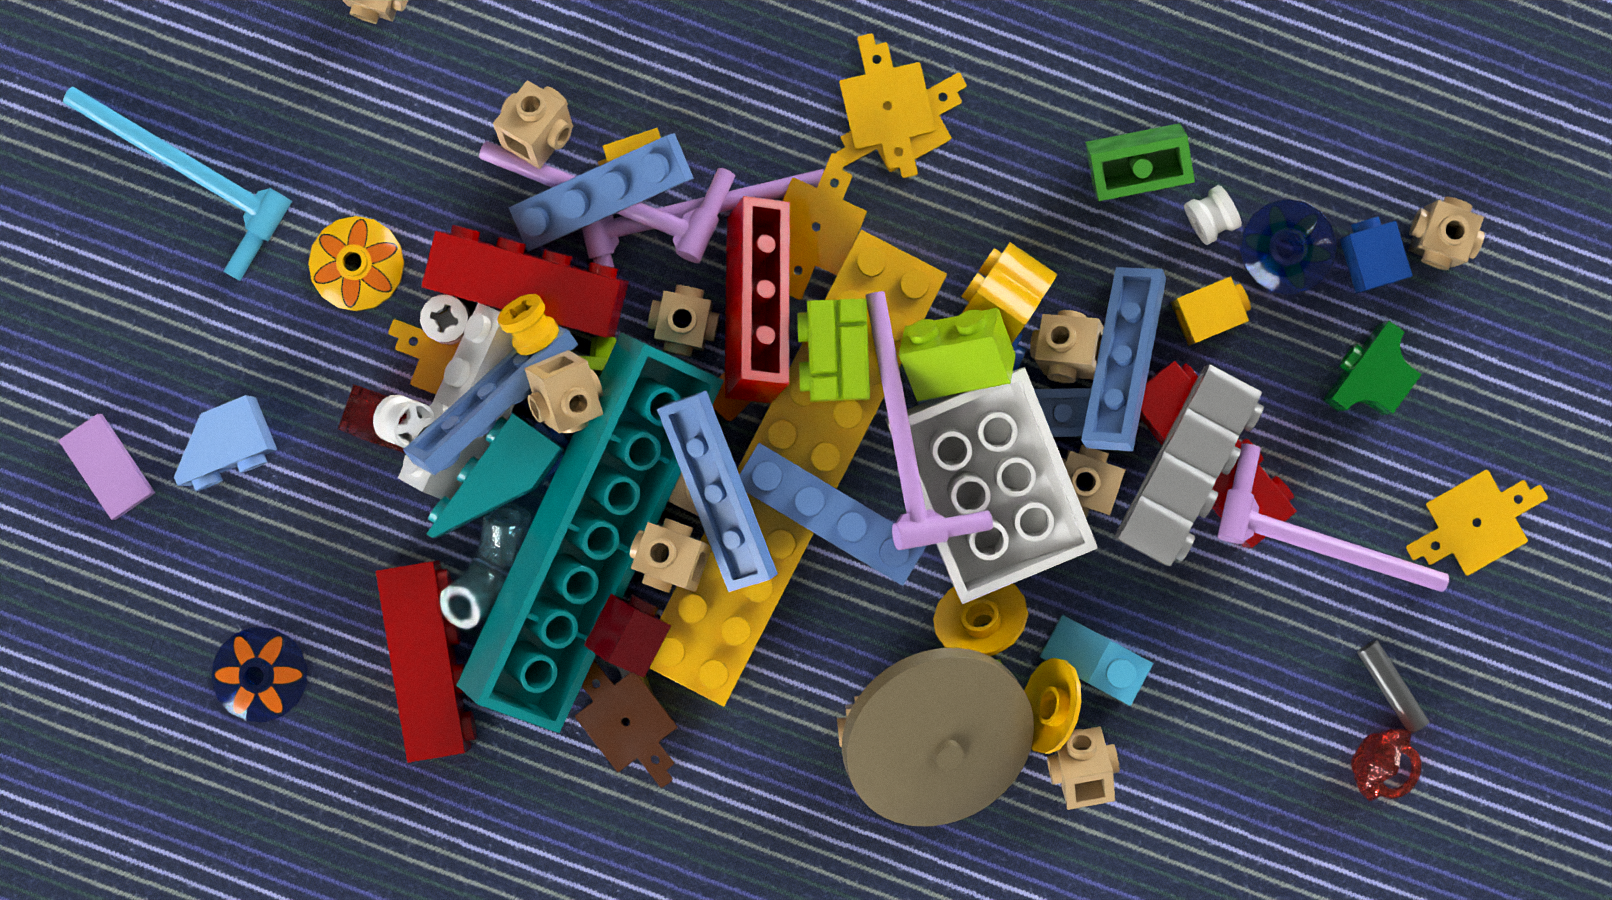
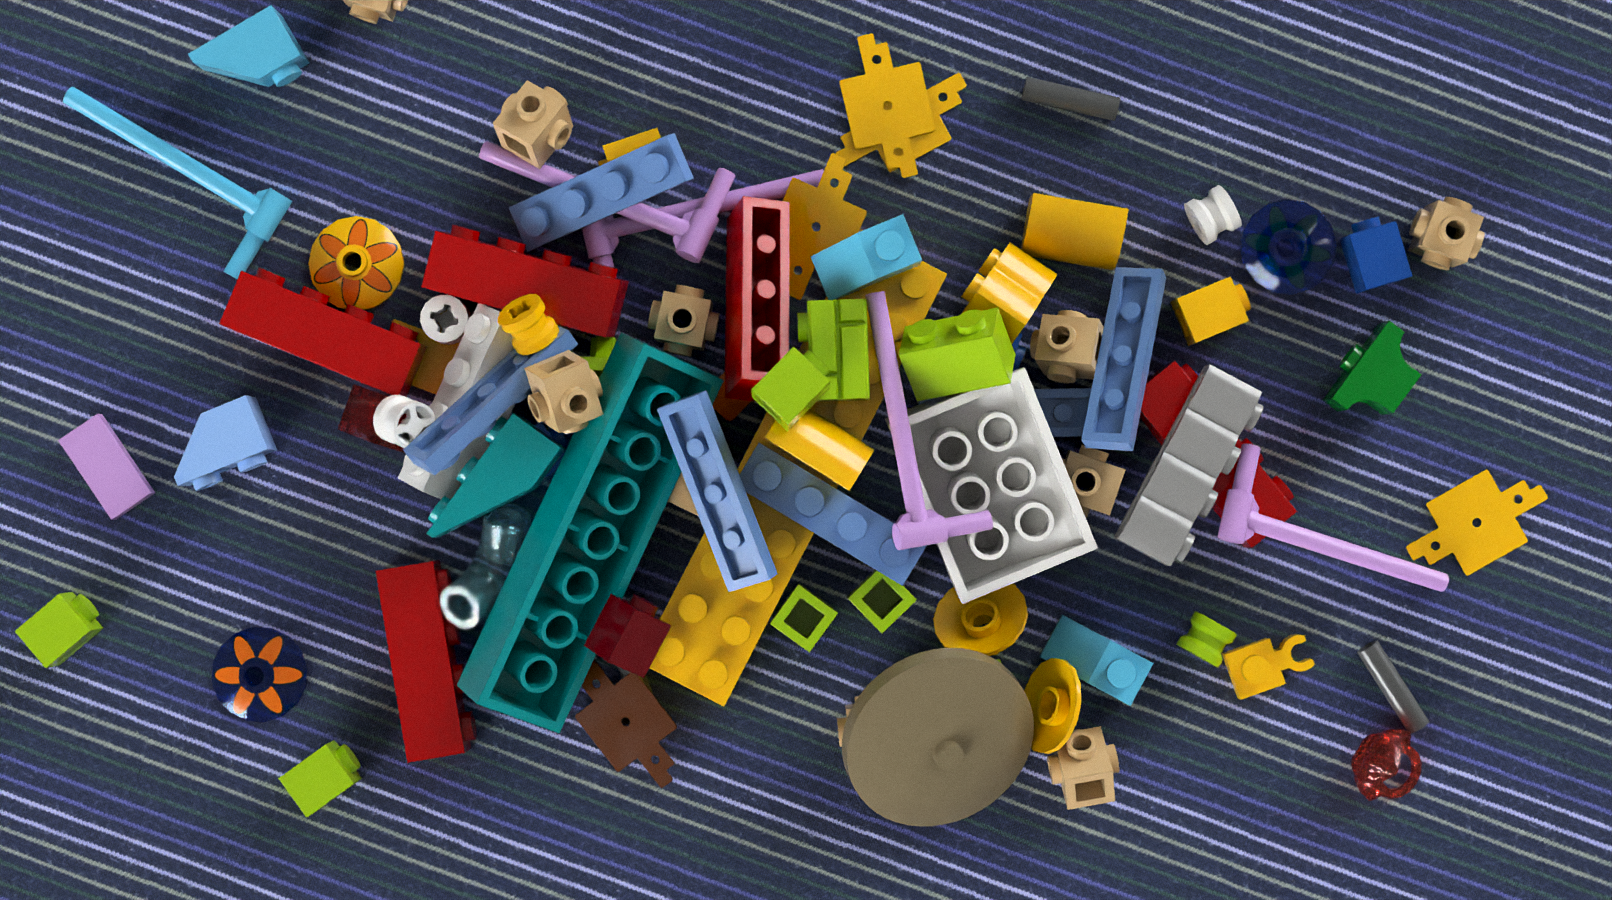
tan brick [630,518,711,593] -> none
bright green brick [1085,123,1195,201] -> none
none -> lime brick [15,592,103,668]
none -> medium azure slope [188,5,310,87]
none -> red brick [219,268,427,397]
none -> lime brick [278,740,362,818]
none -> lime brick [751,346,830,431]
none -> yellow brick [765,409,875,491]
none -> lime brick [770,583,838,653]
none -> medium azure slope [811,214,922,300]
none -> lime brick [847,570,917,633]
none -> dark grey piece [1021,77,1120,121]
none -> yellow brick [1021,193,1129,270]
none -> lime wheel [1176,611,1237,668]
none -> yellow plate [1222,634,1315,700]

